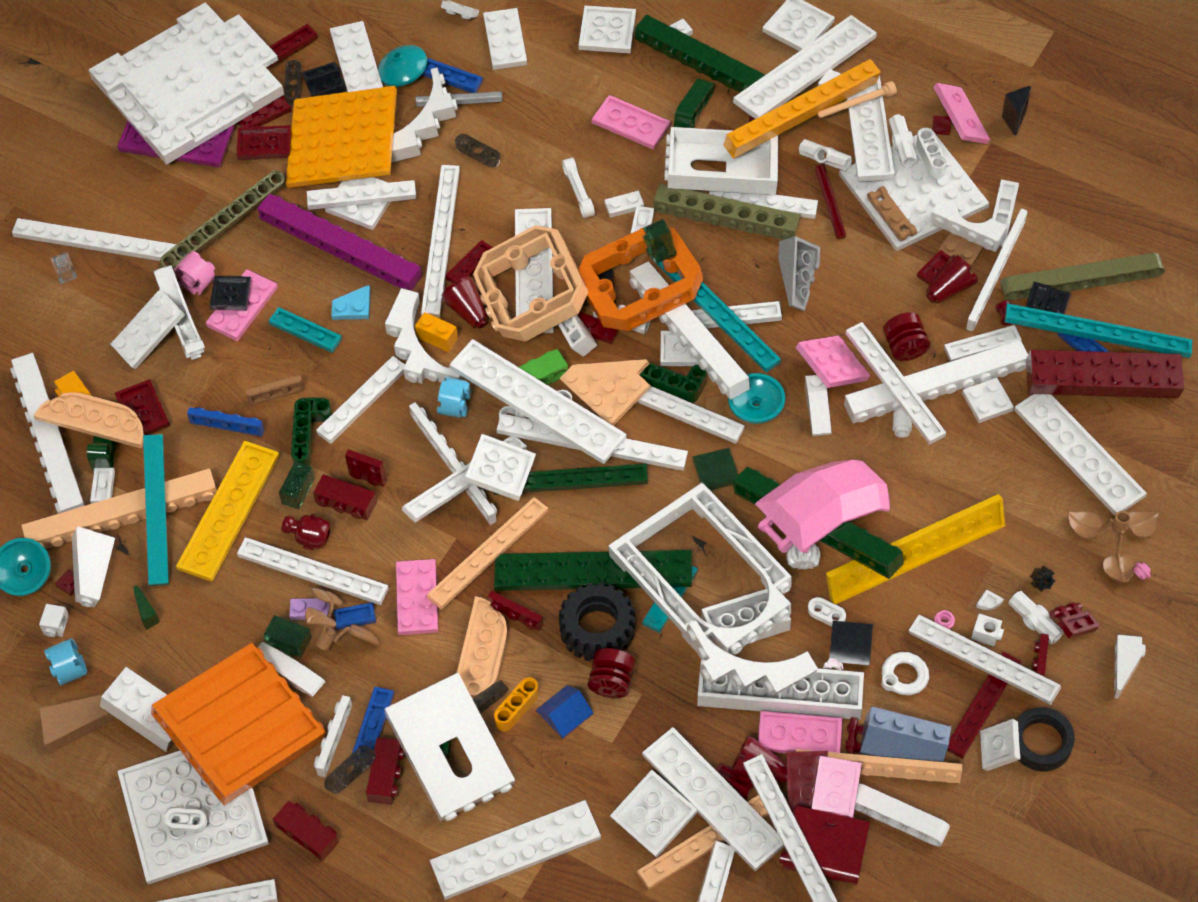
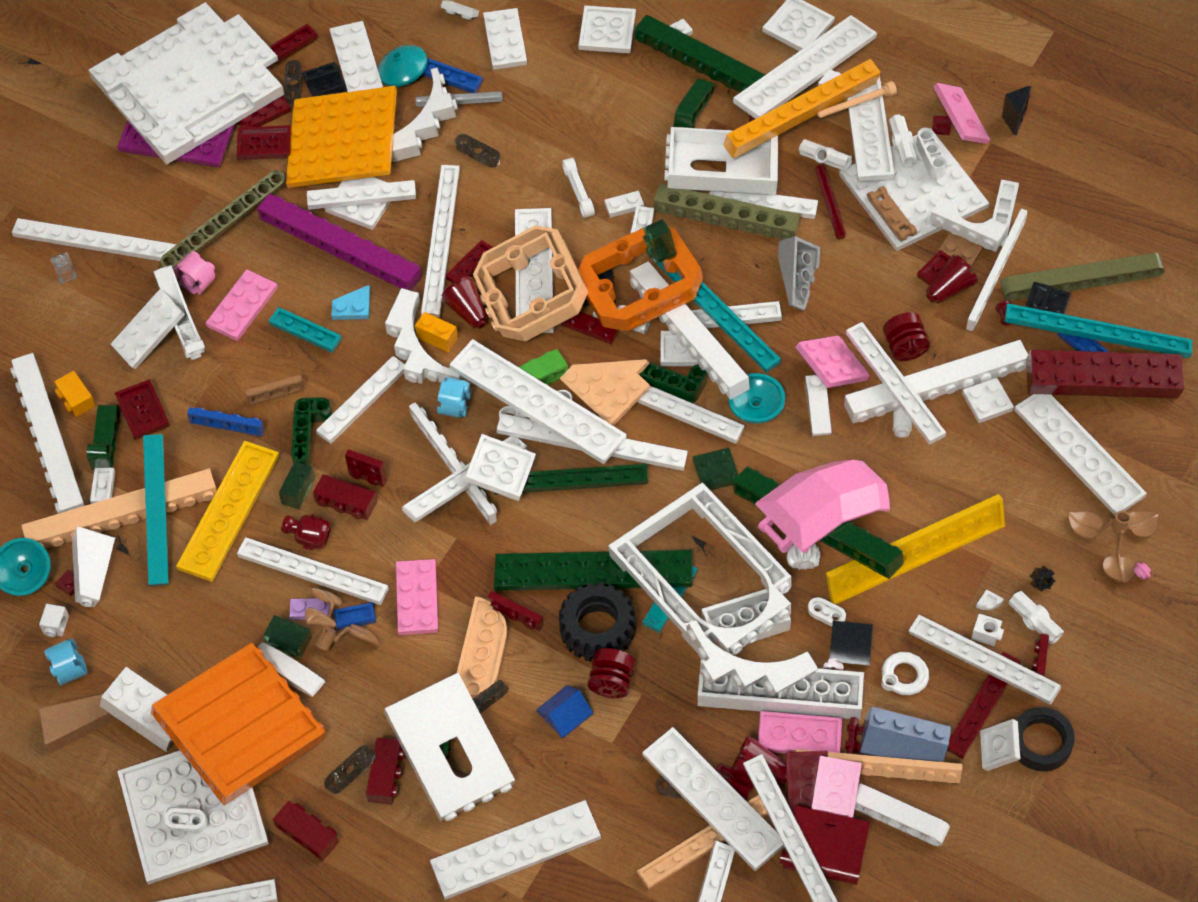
light nougat plate [34,393,144,448] -> none
dark green slope [133,585,159,630] -> none
black tile [210,276,252,311] -> none
white plate [314,695,352,778] -> none
blue plate [350,687,394,766] -> none
light nougat tile [427,497,548,609] -> none
light orange beam [494,677,539,732] -> none
white slope [558,315,597,357] -> none
bright pink plate [592,95,671,150] -> none
white plate [610,770,698,858] -> none
bright pink plate [934,610,955,629] -> none
white plate [944,325,1022,362] -> none
dark red plate [1049,602,1100,639] -> none
white slope [1114,635,1145,699] -> none

